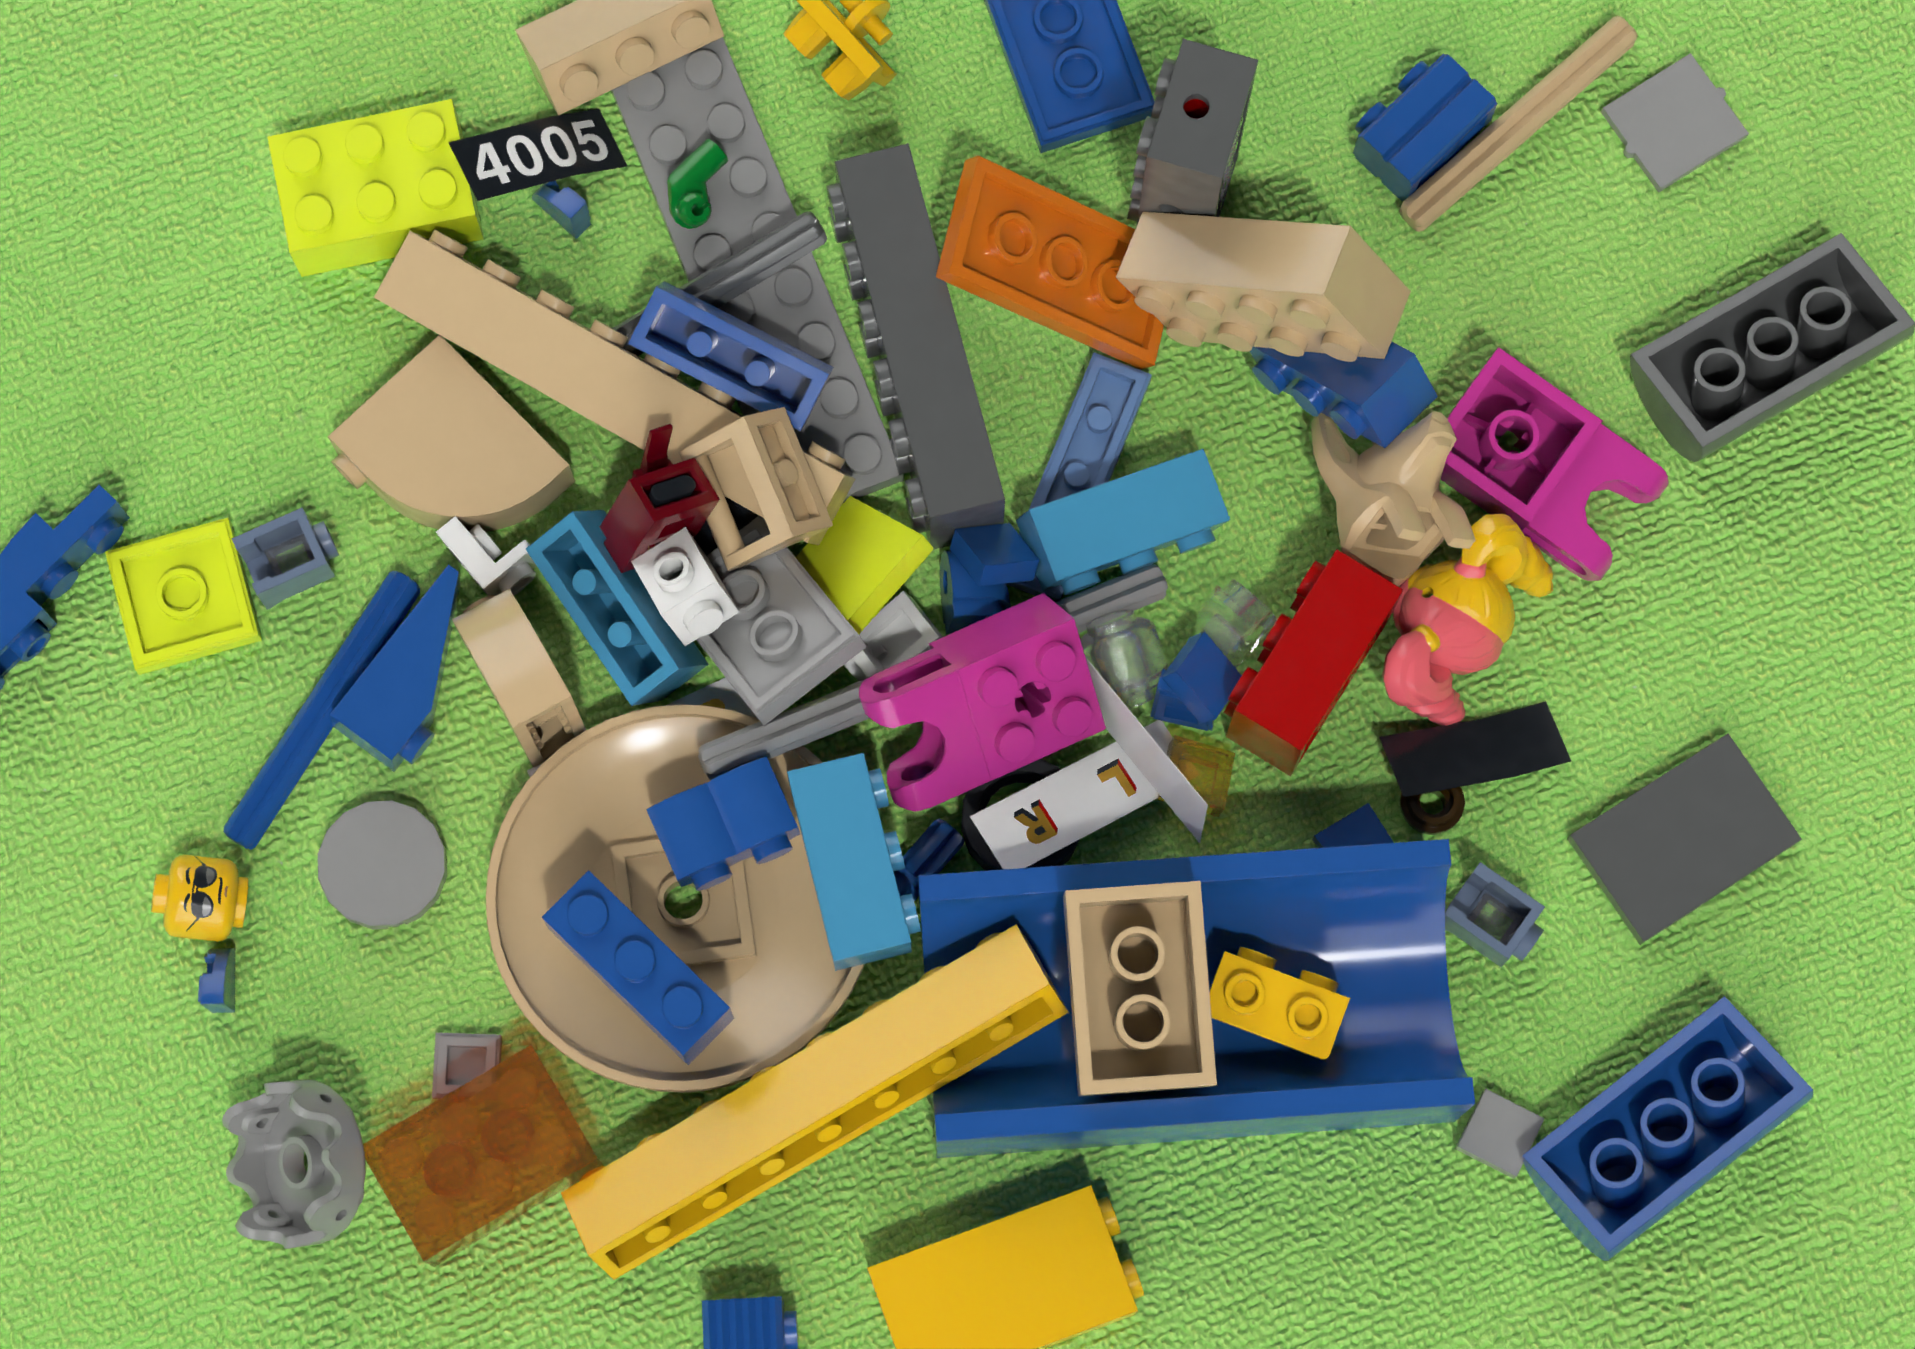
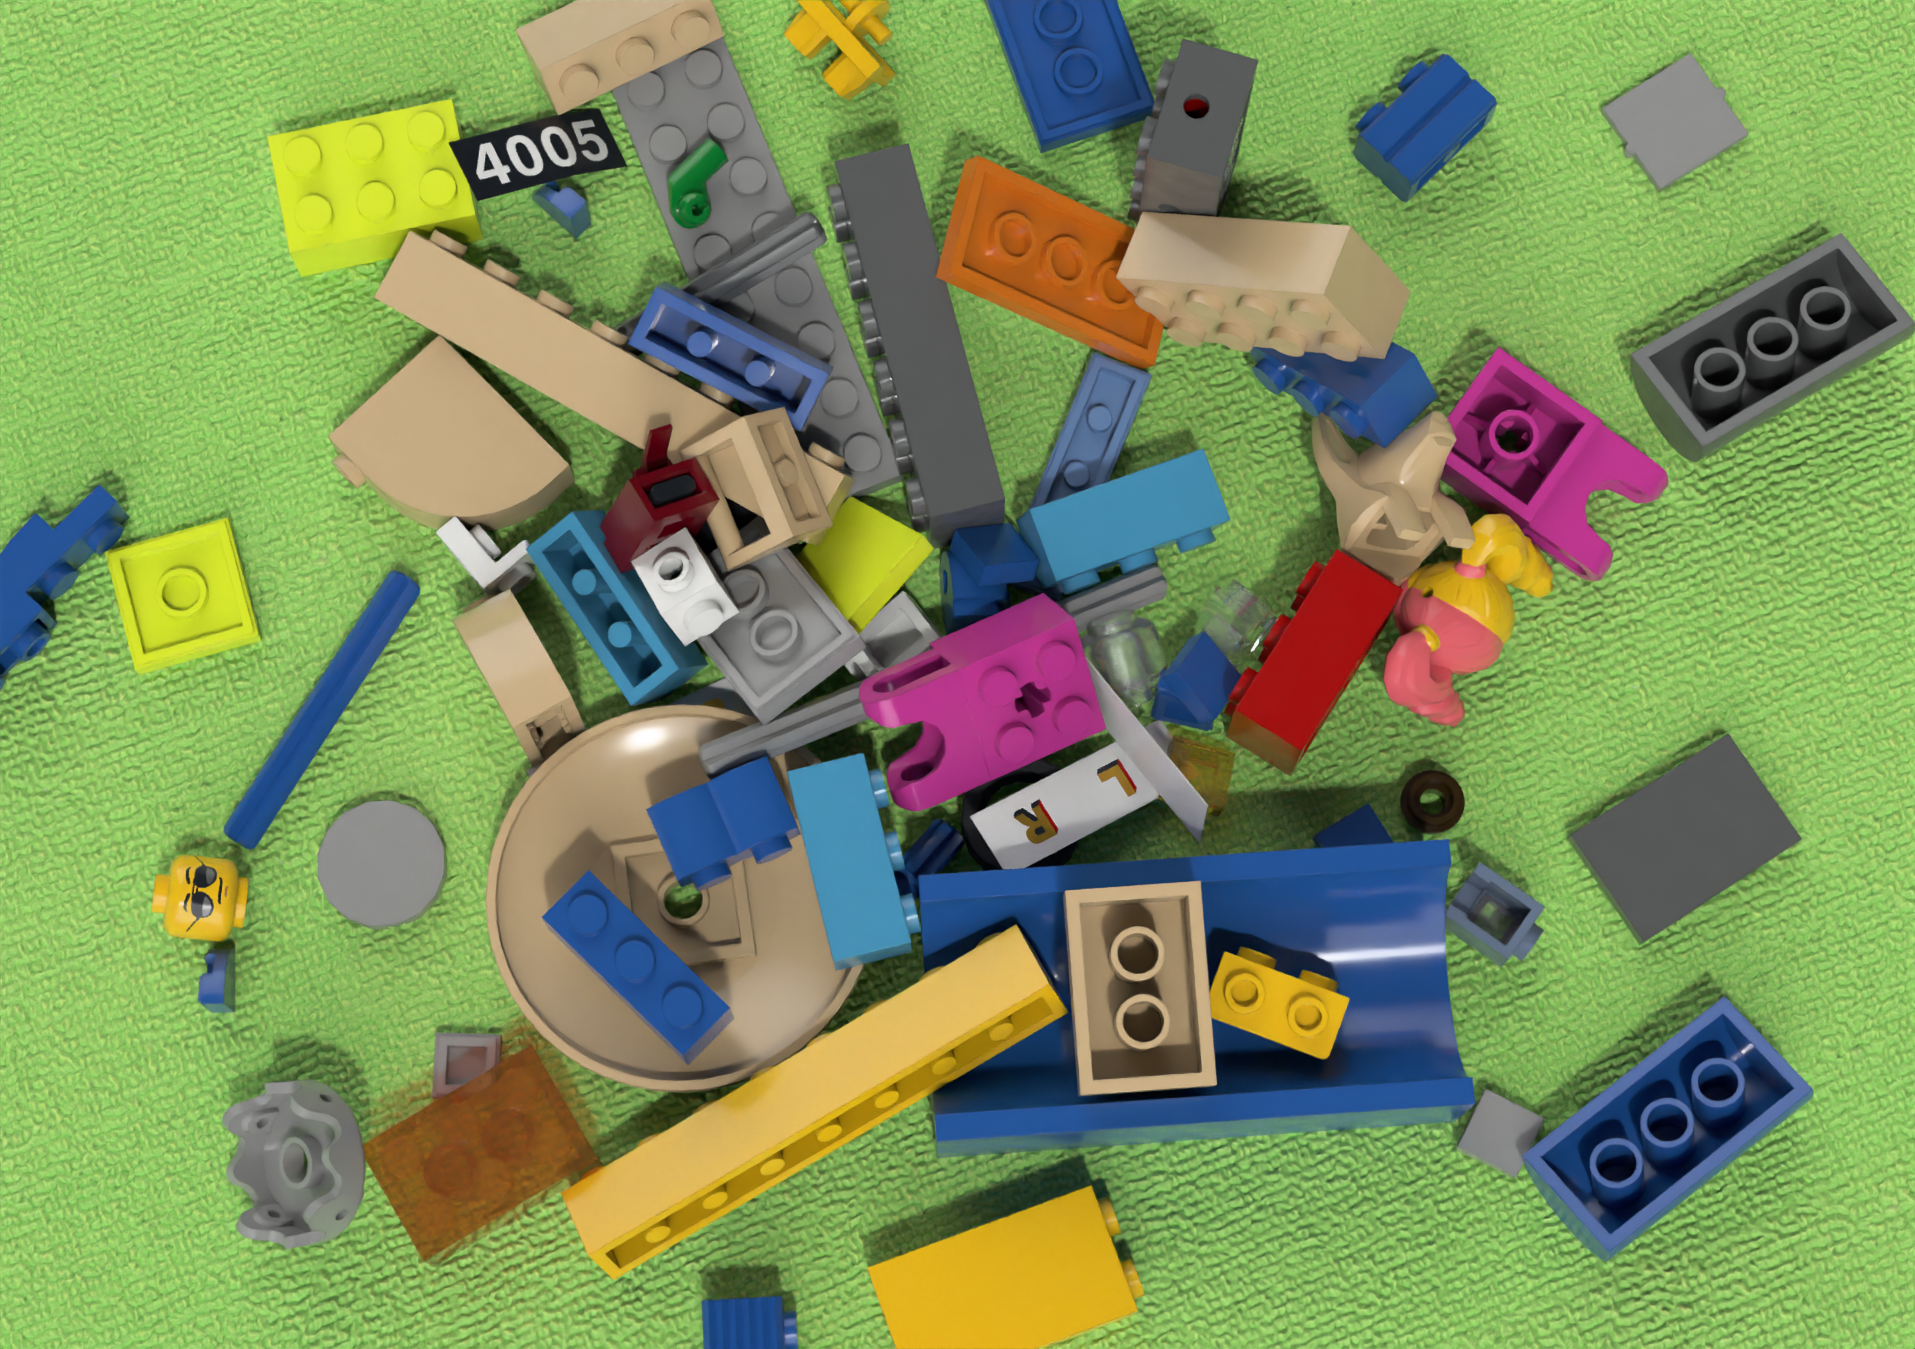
sand blue window [232,508,339,610] -> none
blue slope [330,564,460,772] -> none
black sticker [1379,701,1571,797] -> none
tan axle [1399,16,1638,232] -> none

